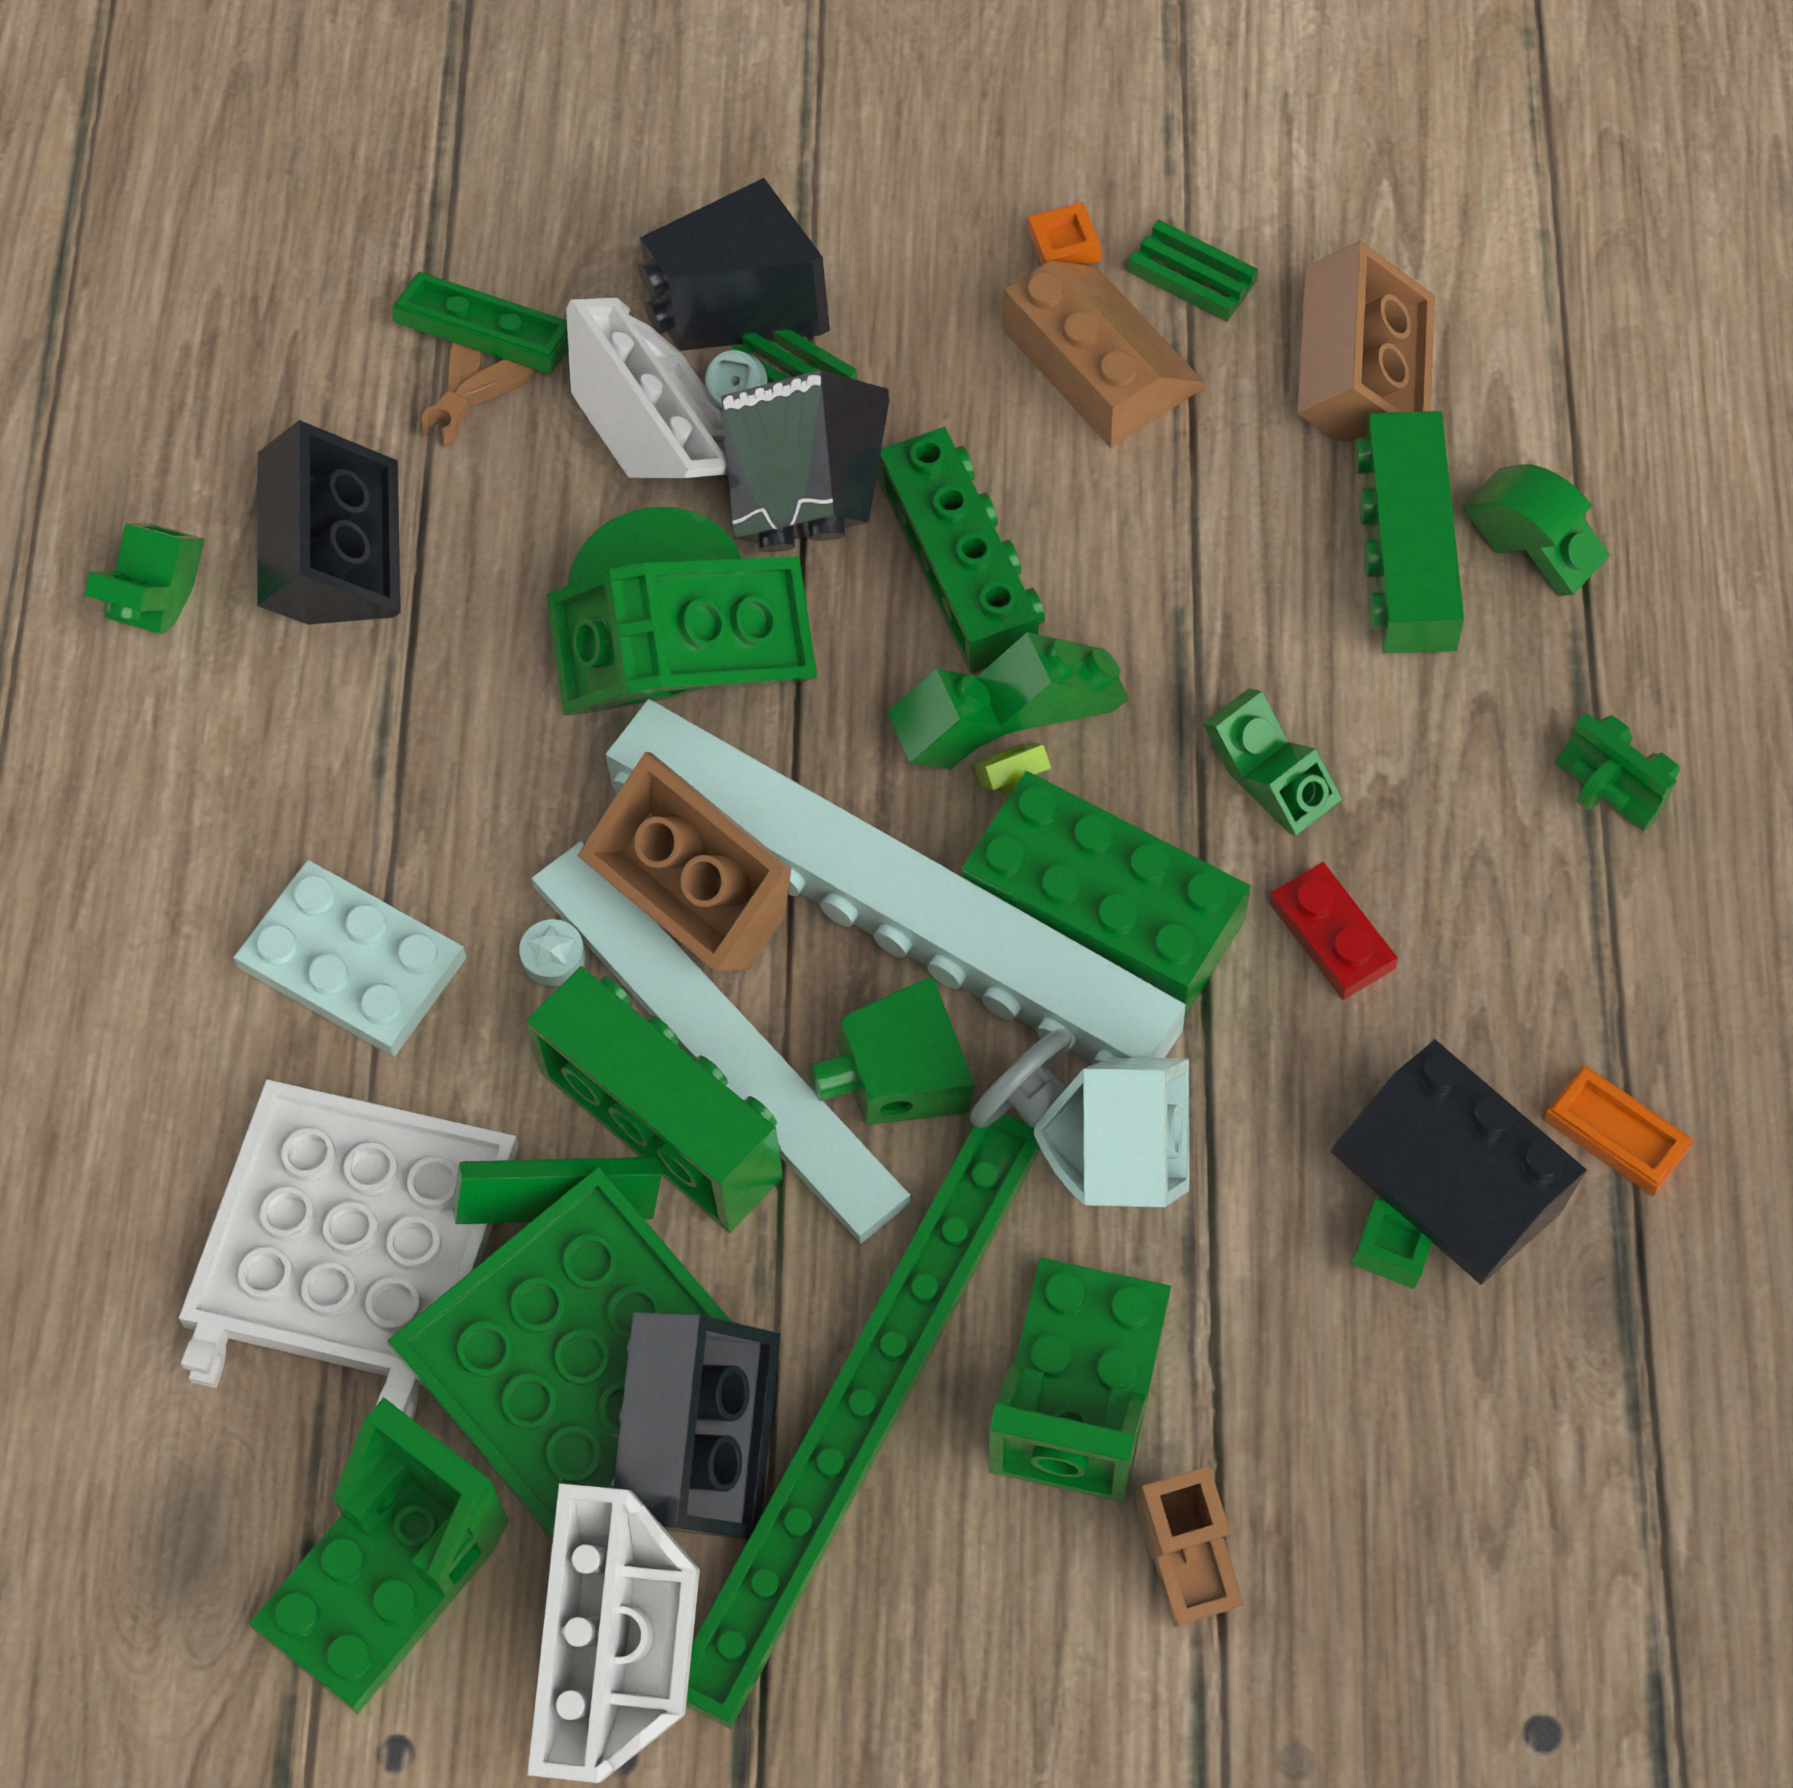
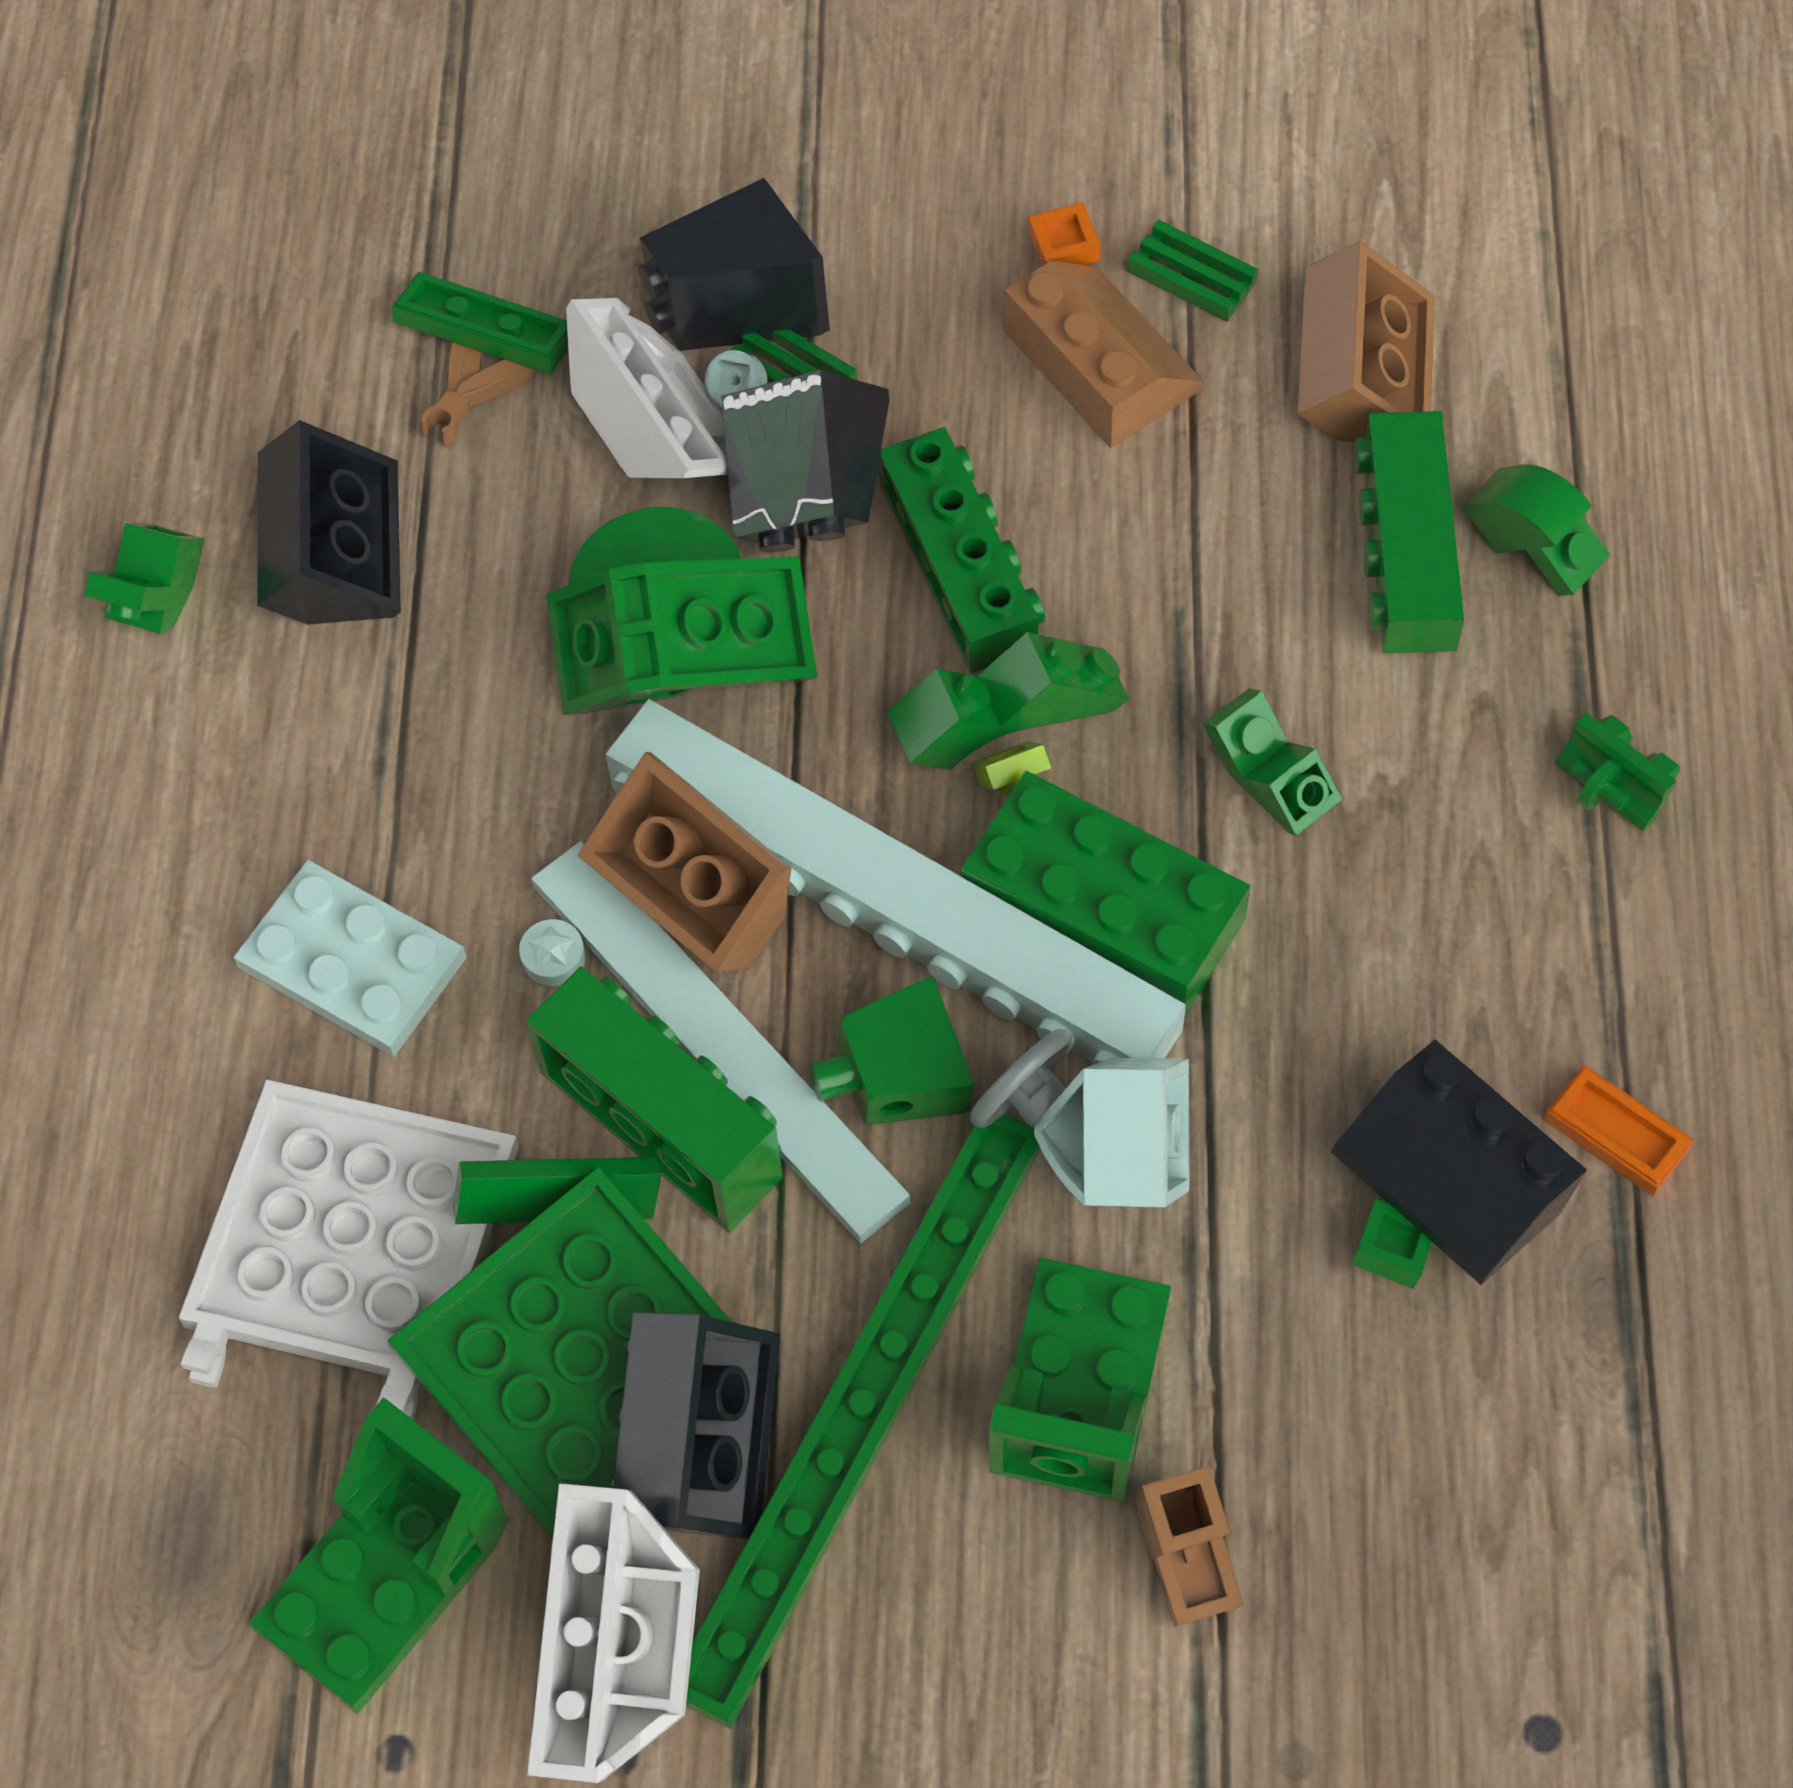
red plate [1269,862,1398,1000] -> none

